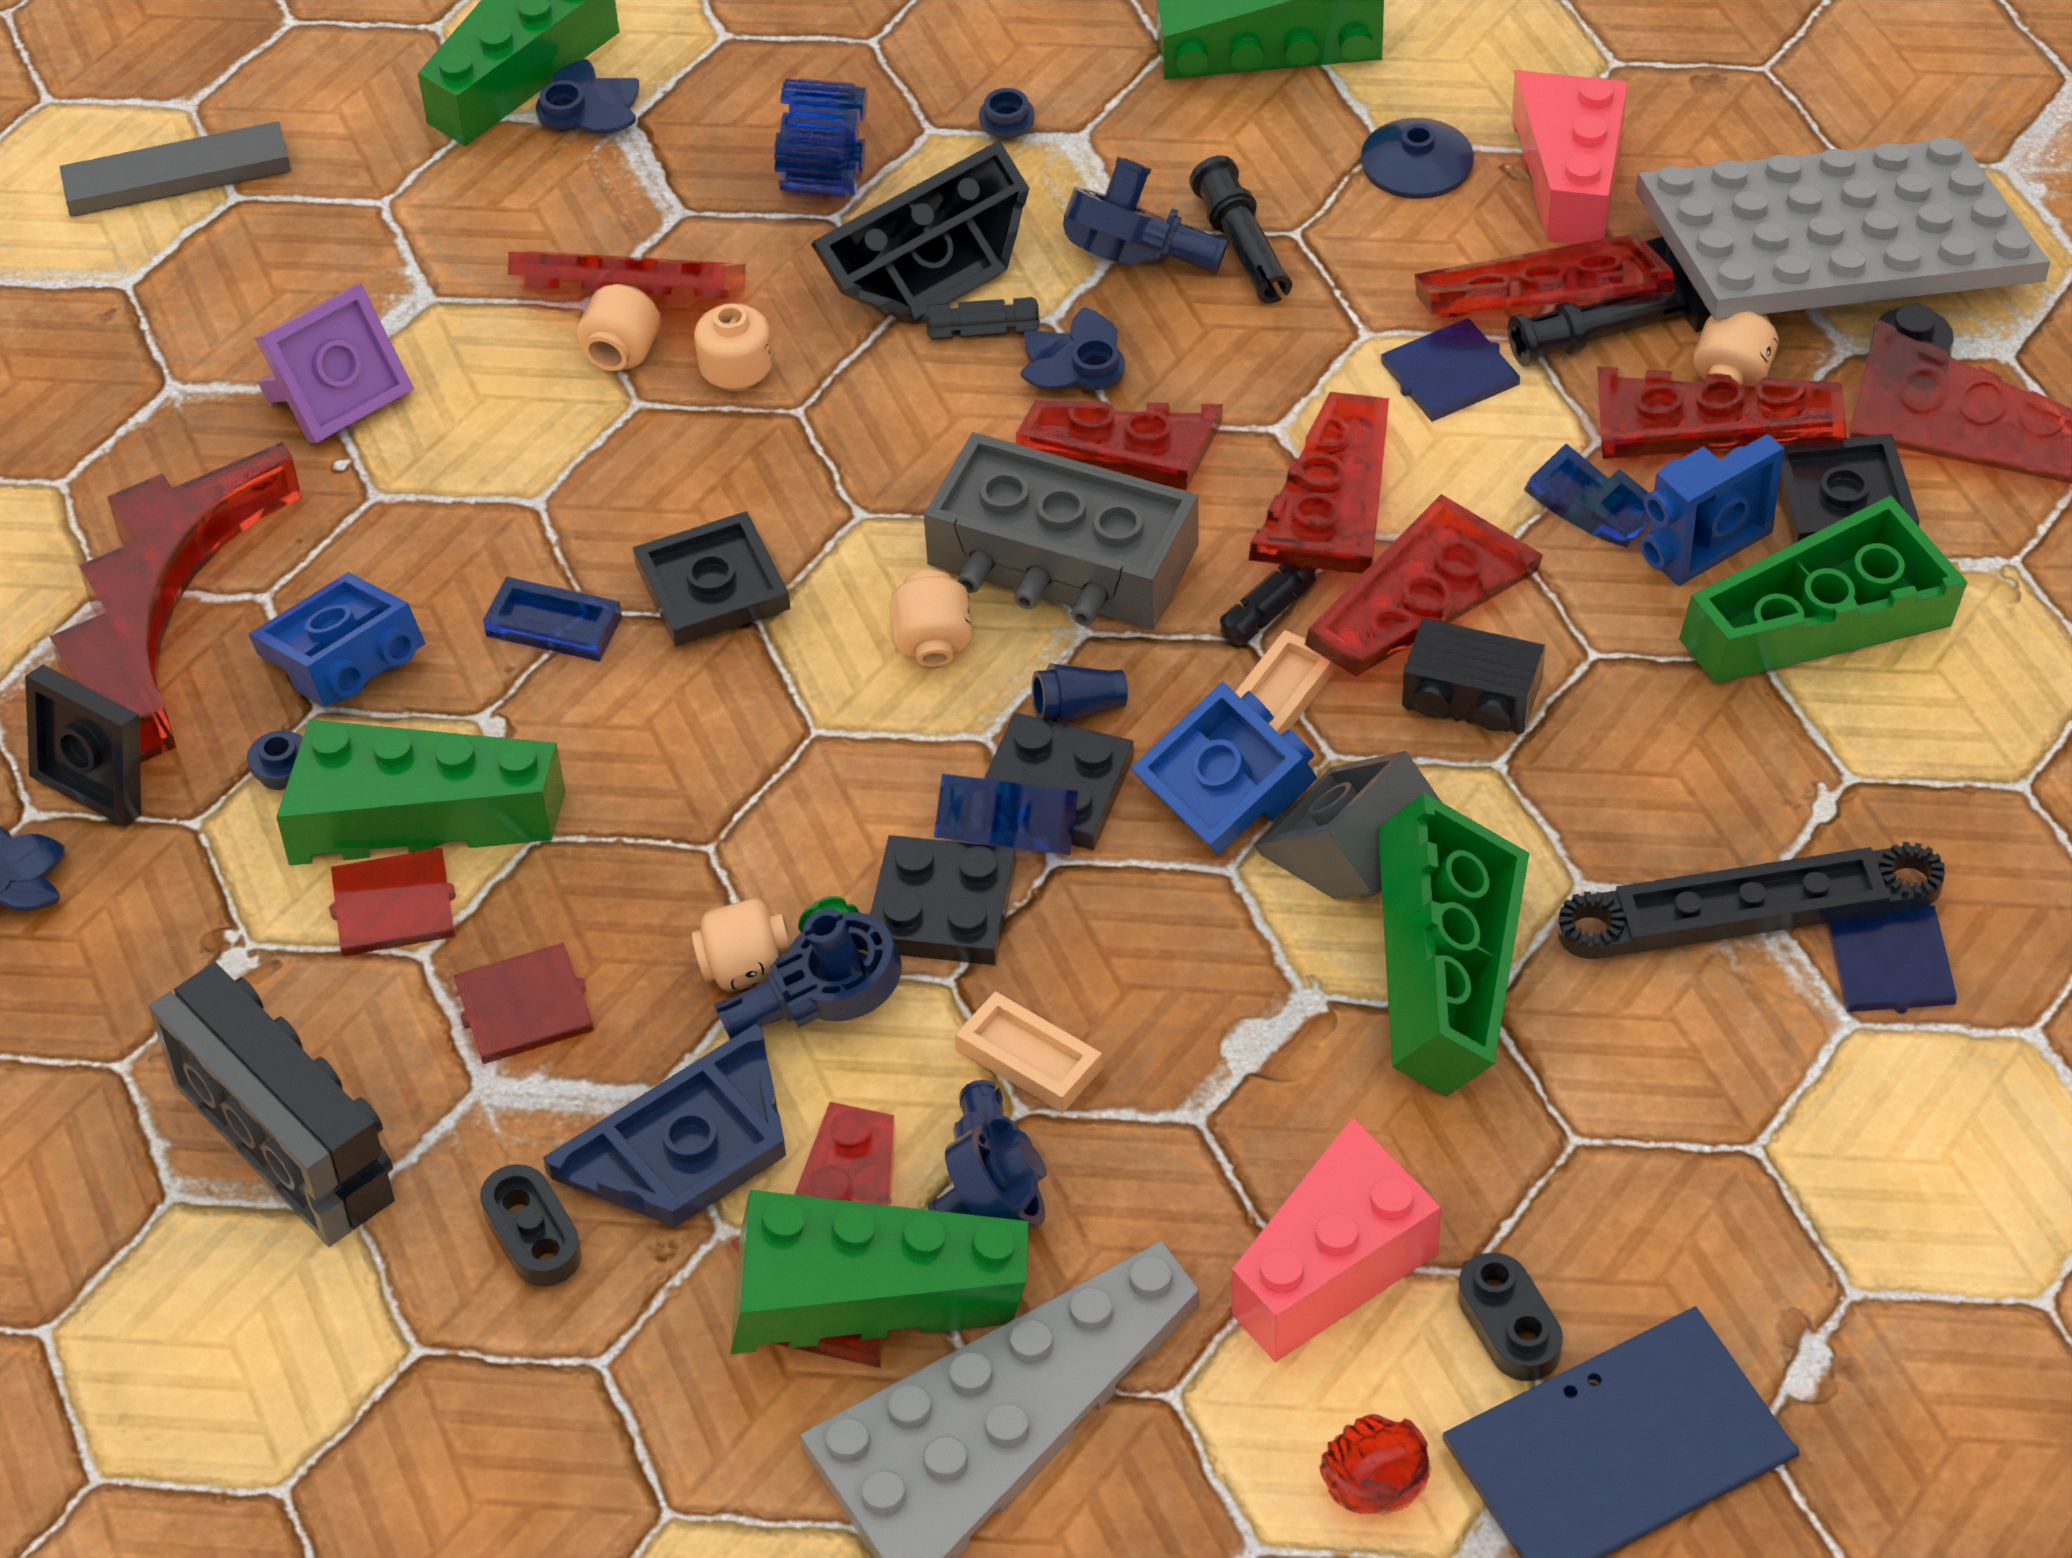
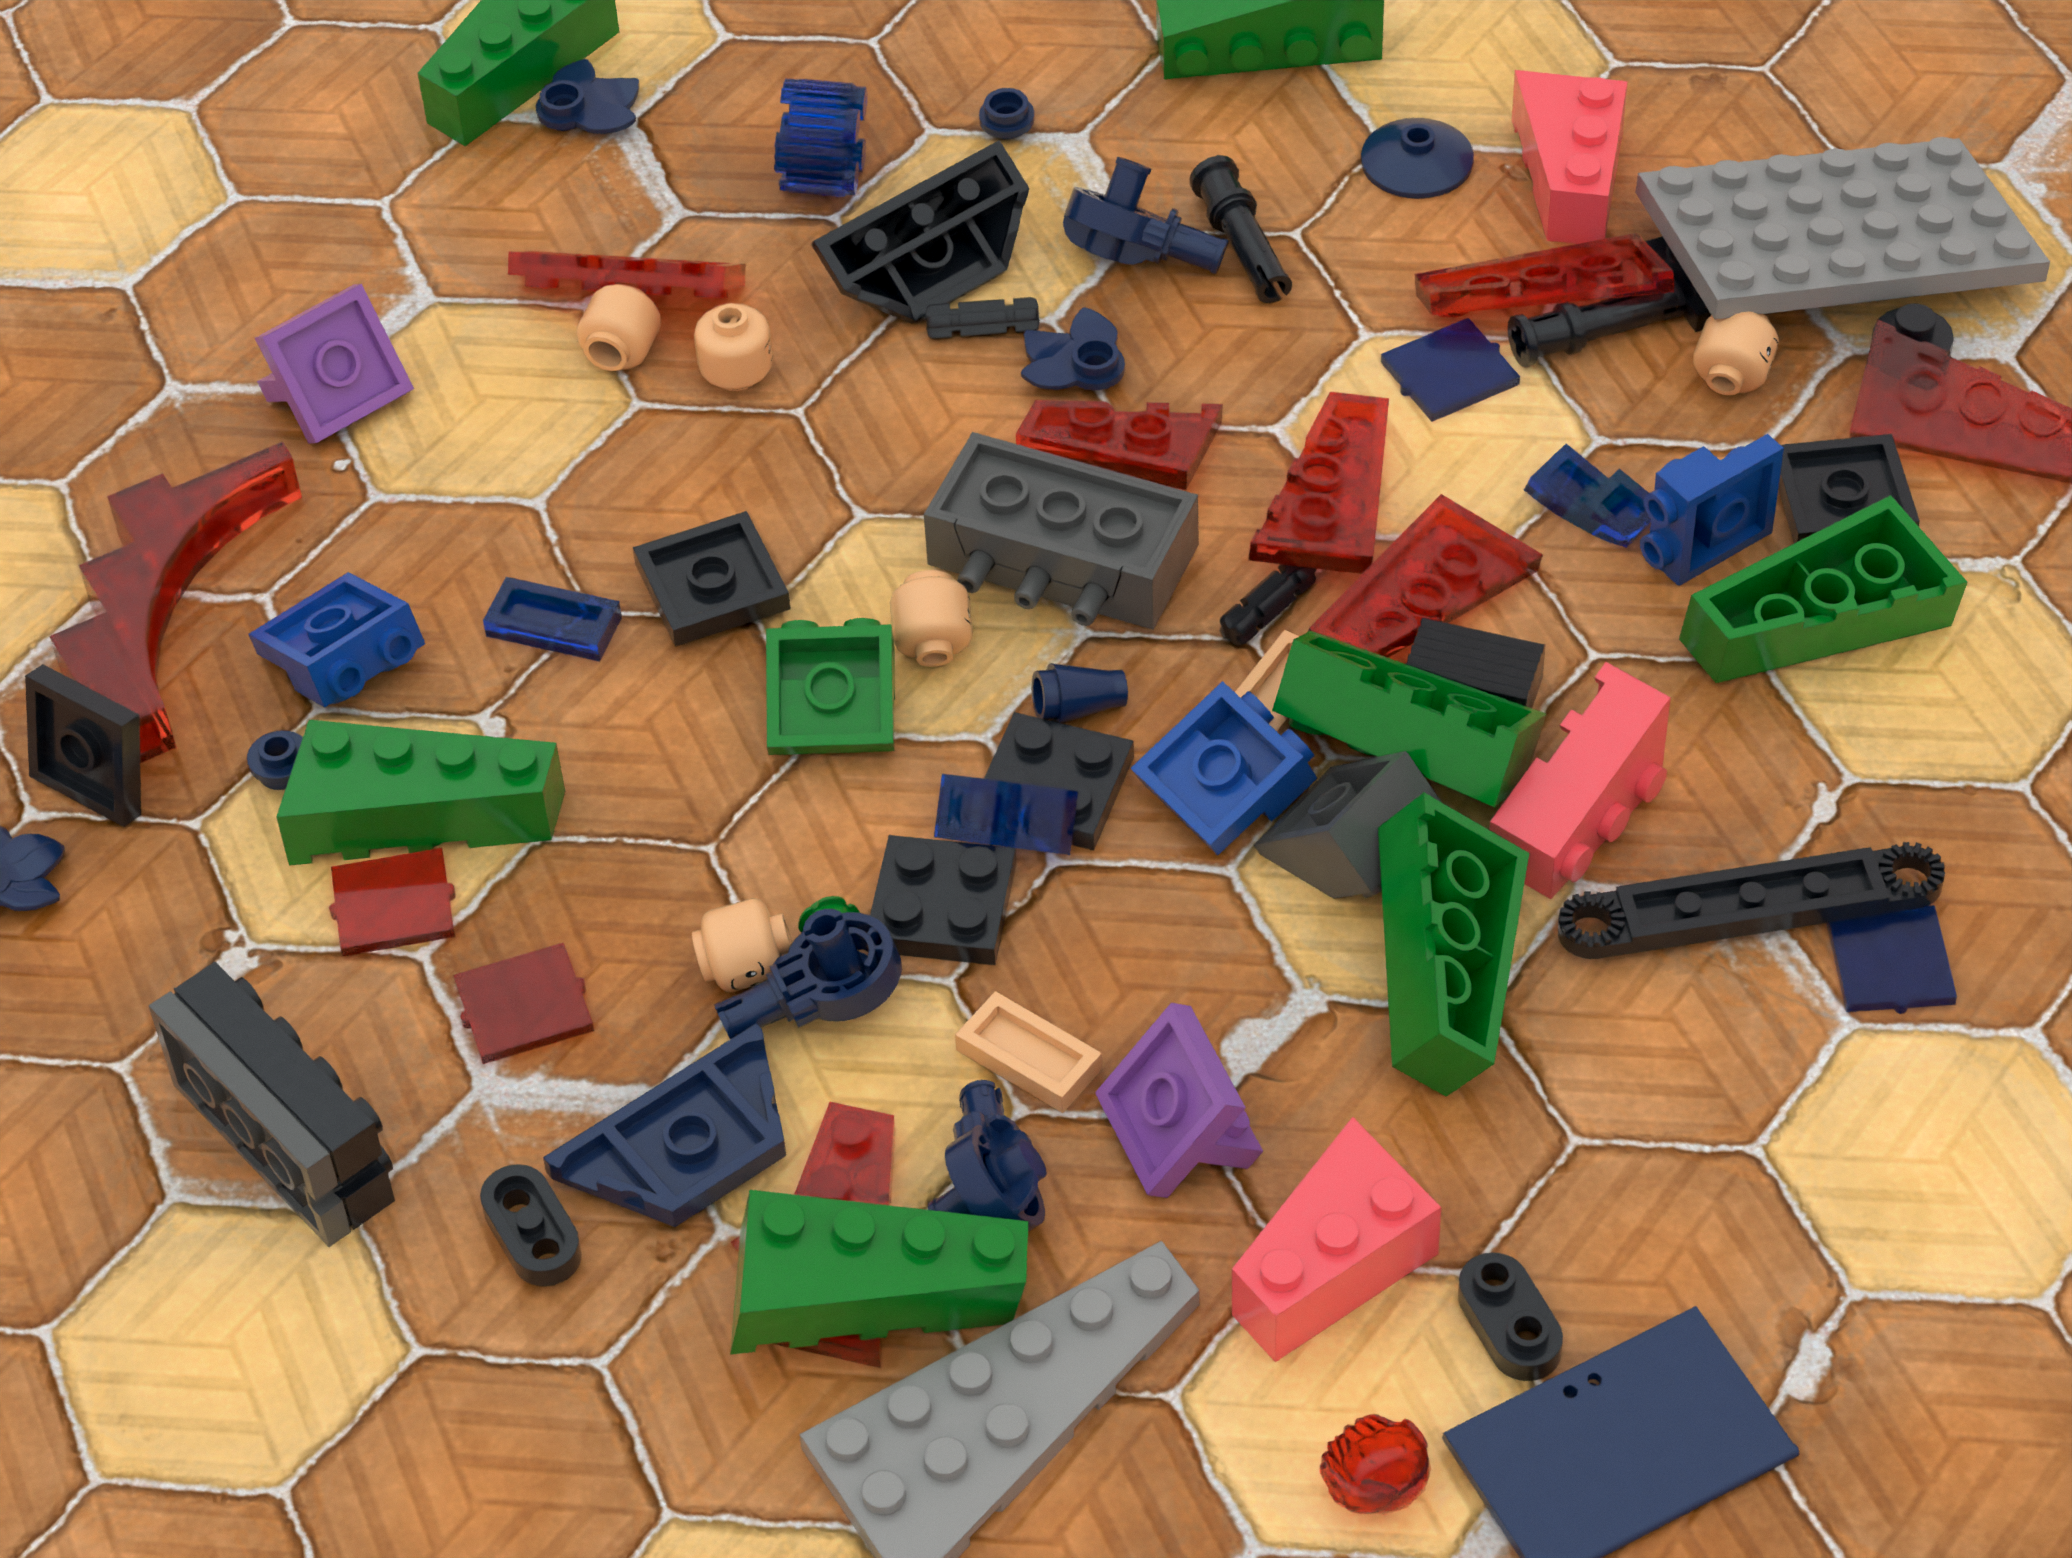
dark grey tile [59,121,291,217] -> none
clear red wing [1597,366,1846,459] -> none
none -> green plate [766,618,895,755]
none -> medium lavender bracket [1095,1003,1263,1198]
none -> green wedge [1272,631,1547,807]
none -> coral wedge [1489,662,1671,899]

